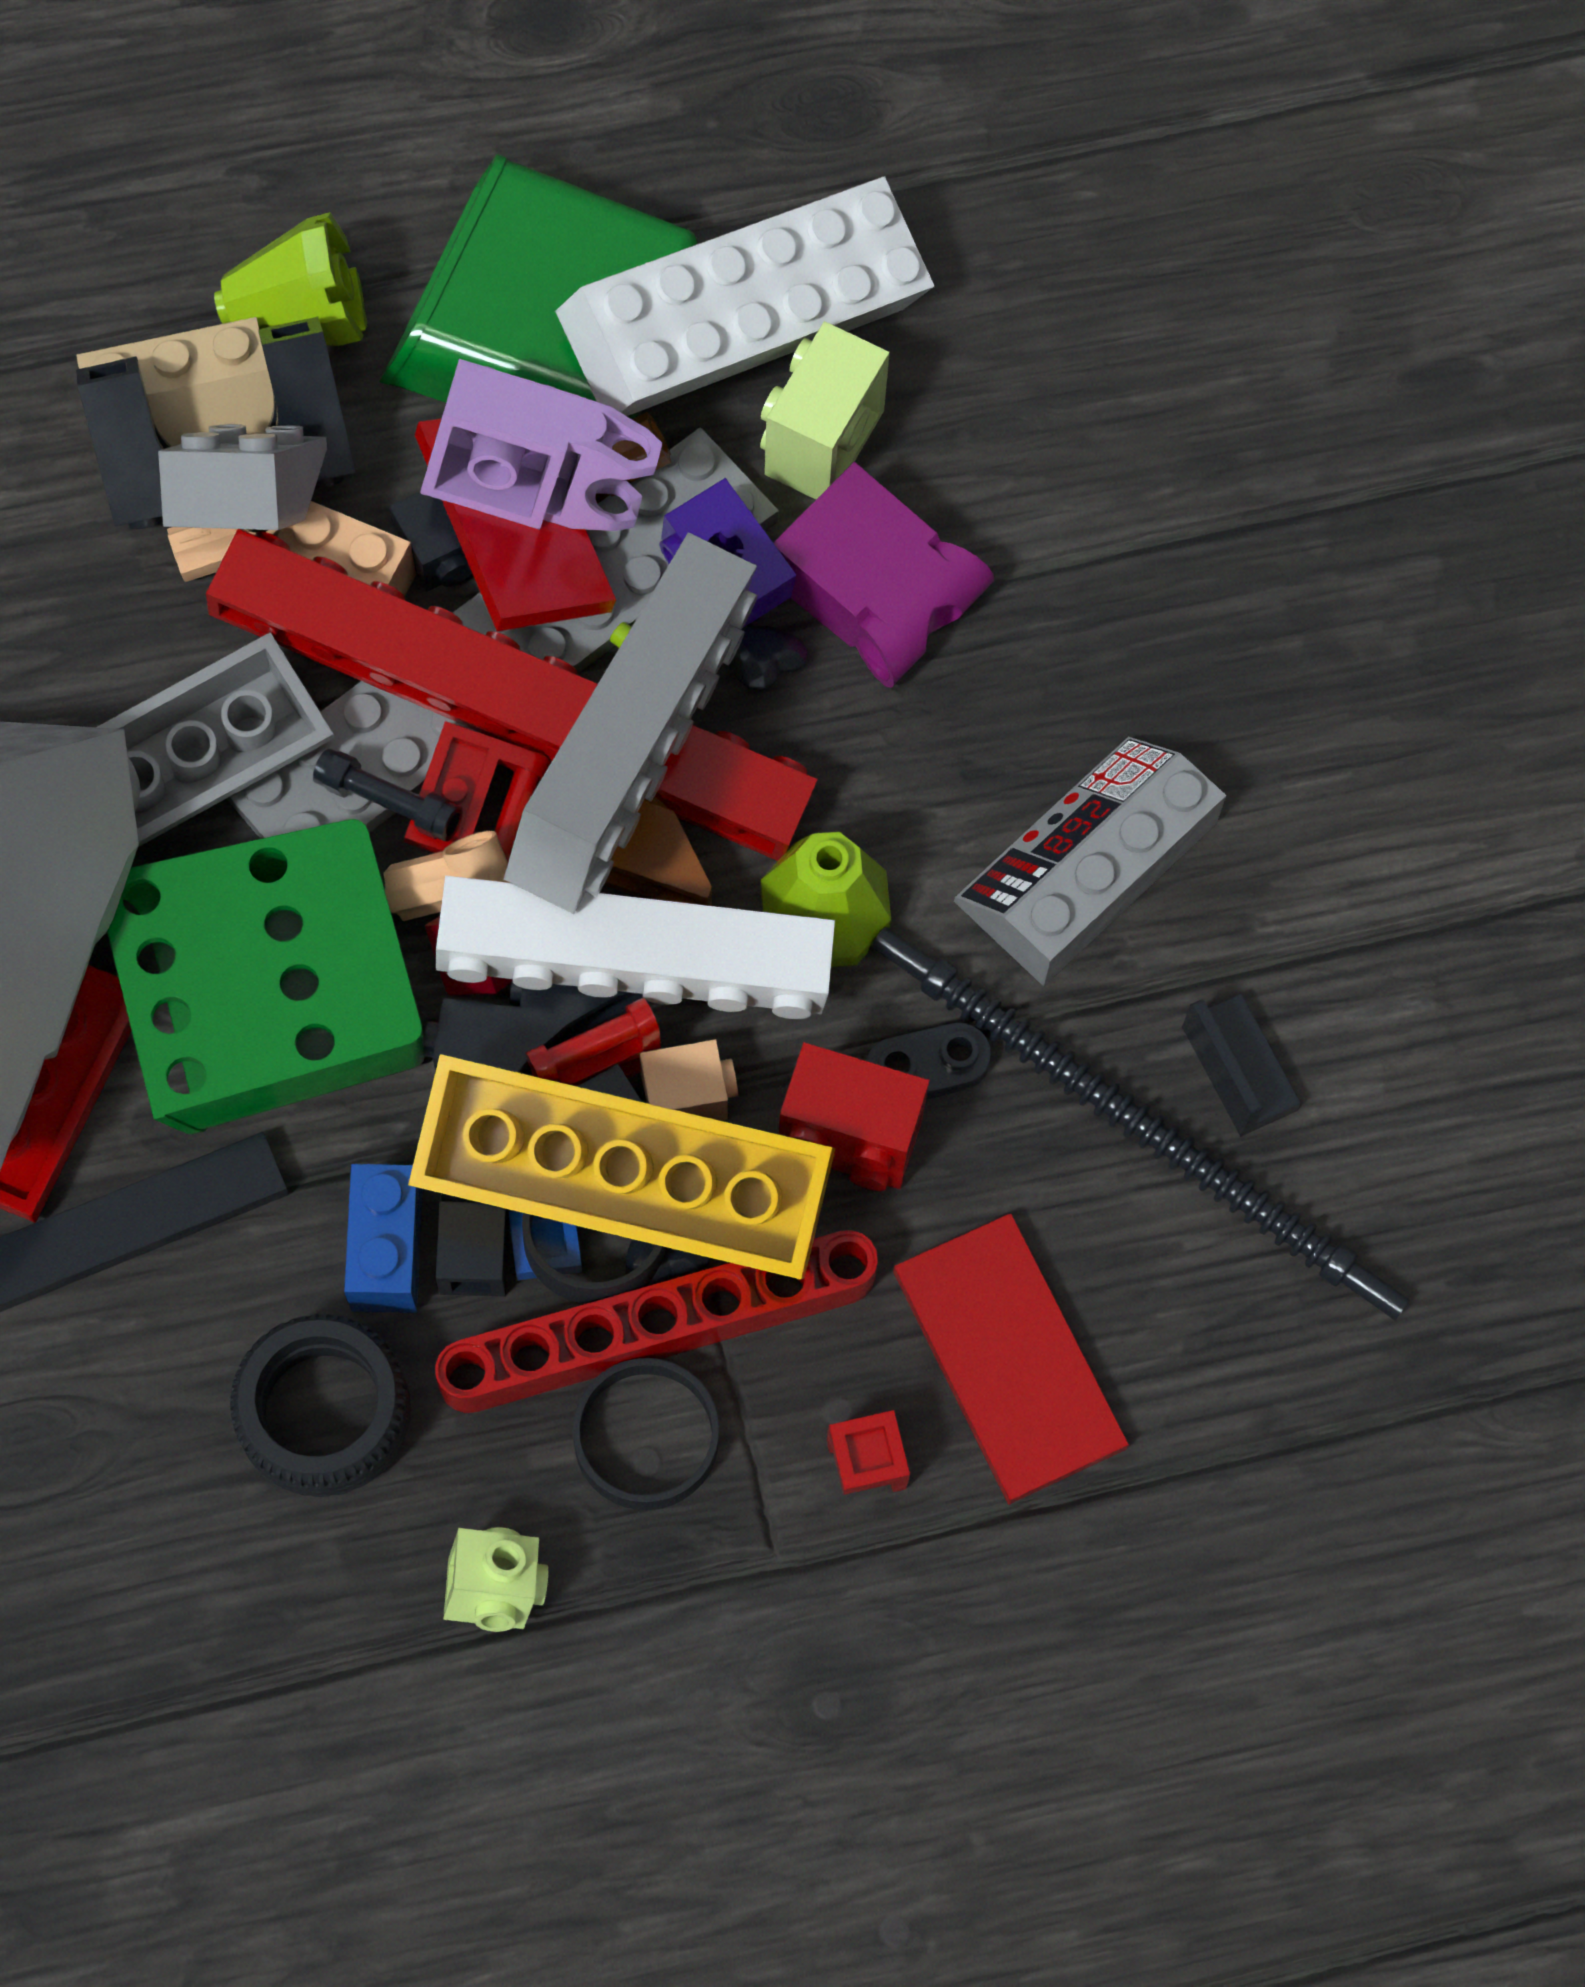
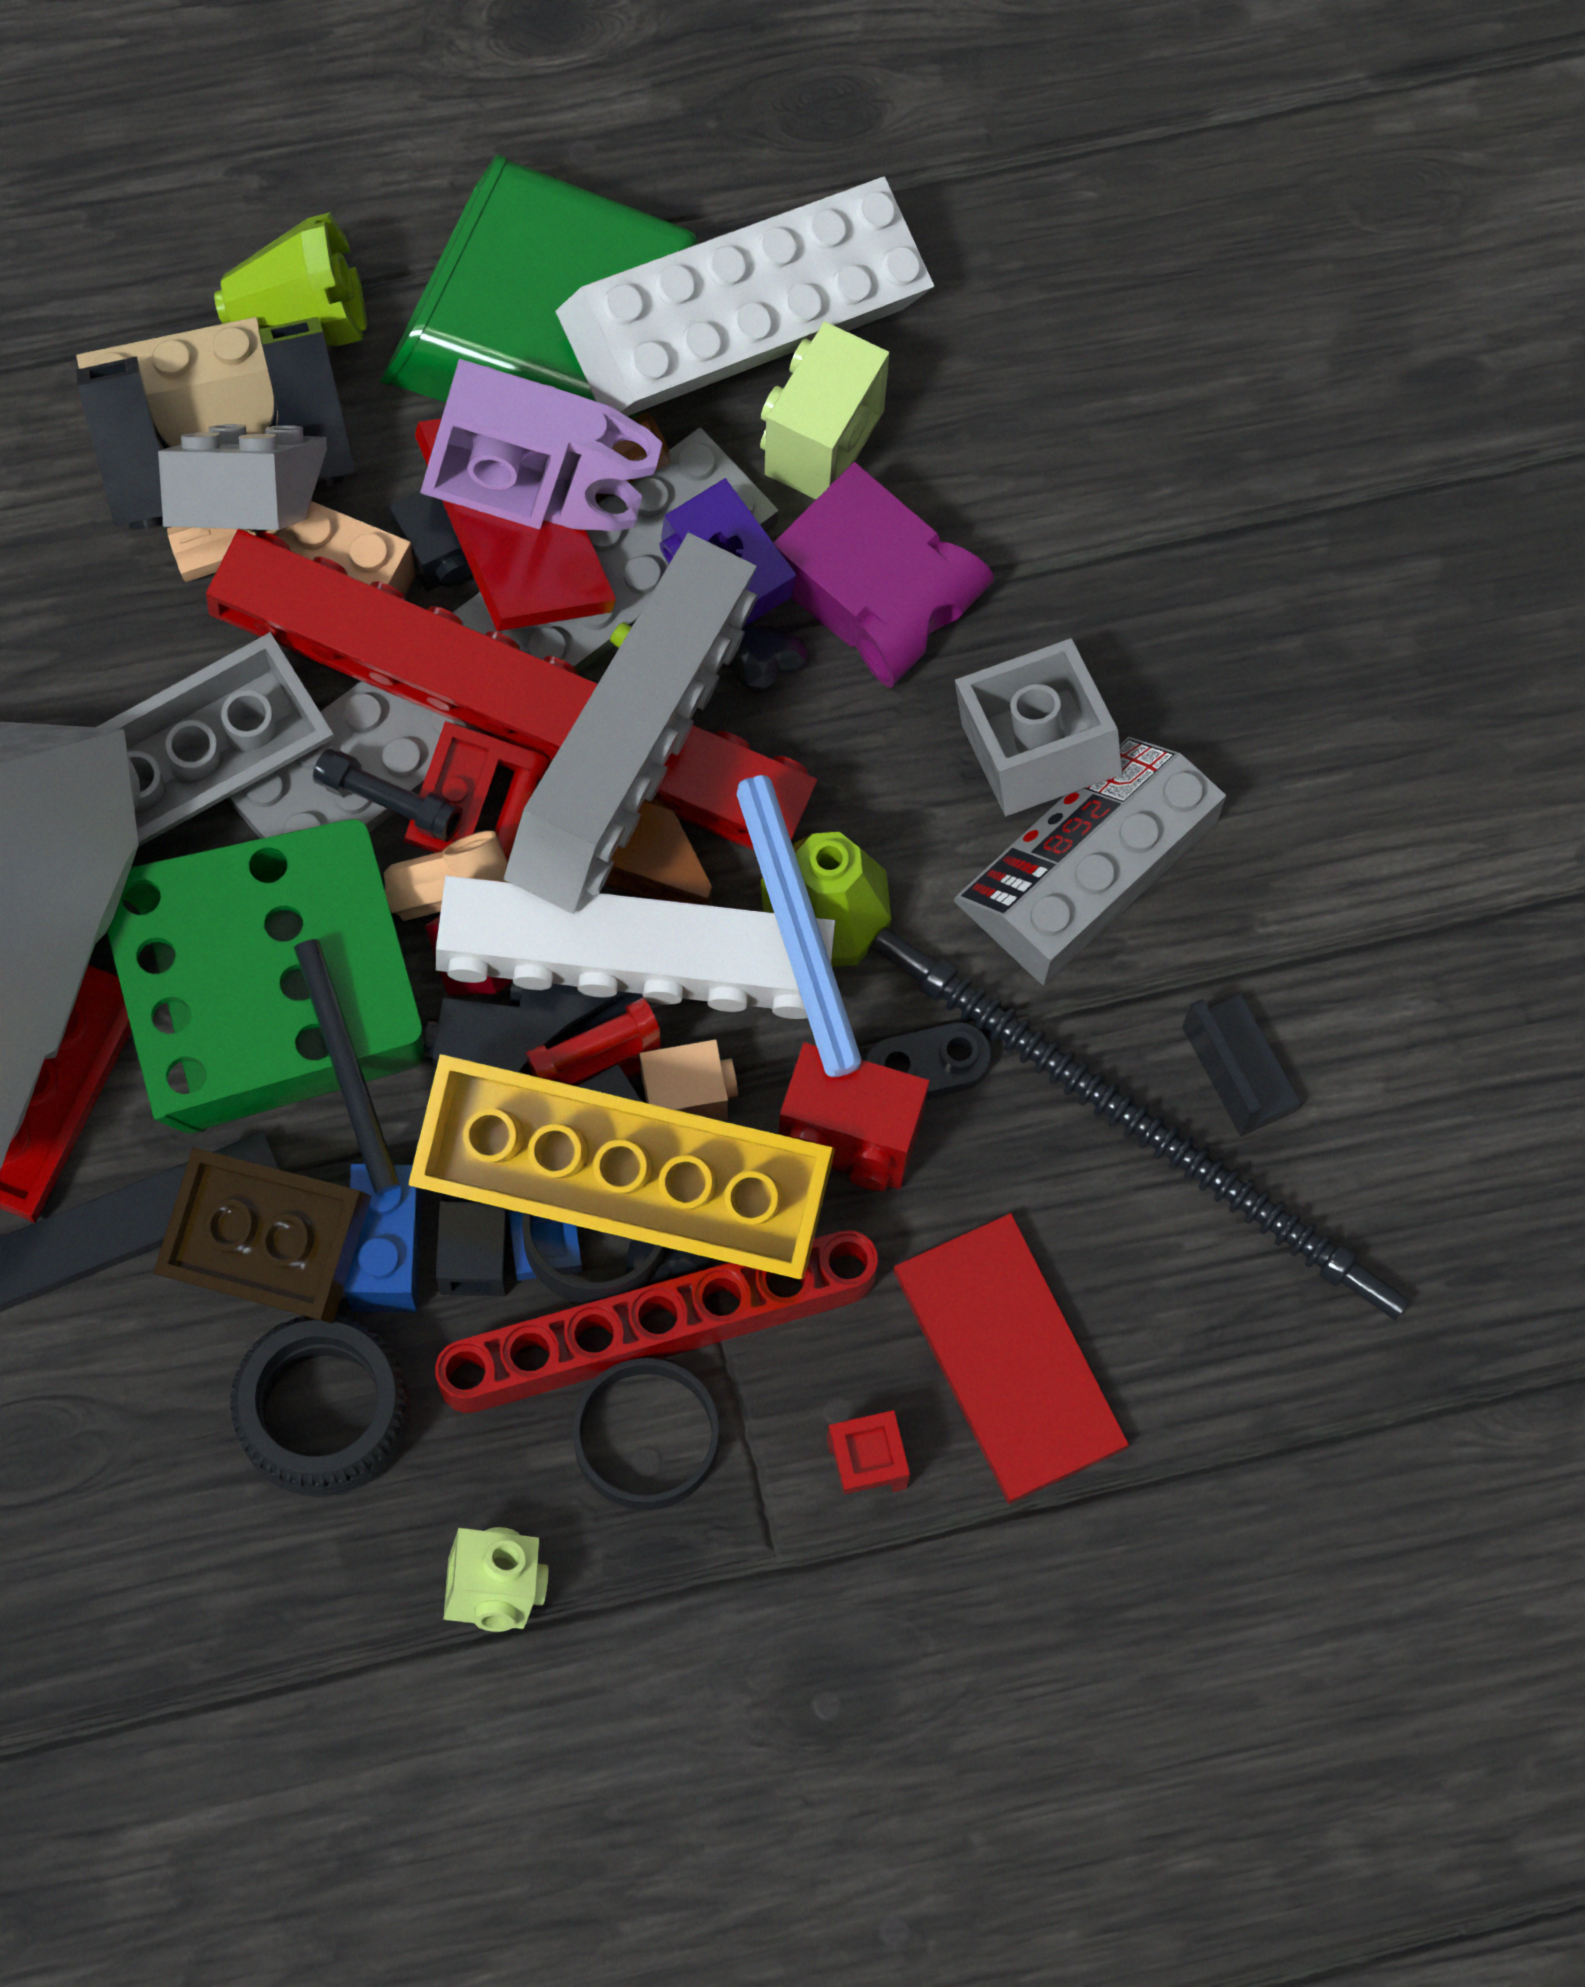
none -> dark brown plate [153,1147,372,1324]
none -> black bar [294,939,400,1194]
none -> light blue axle [737,775,861,1077]
none -> light grey brick [955,638,1122,817]

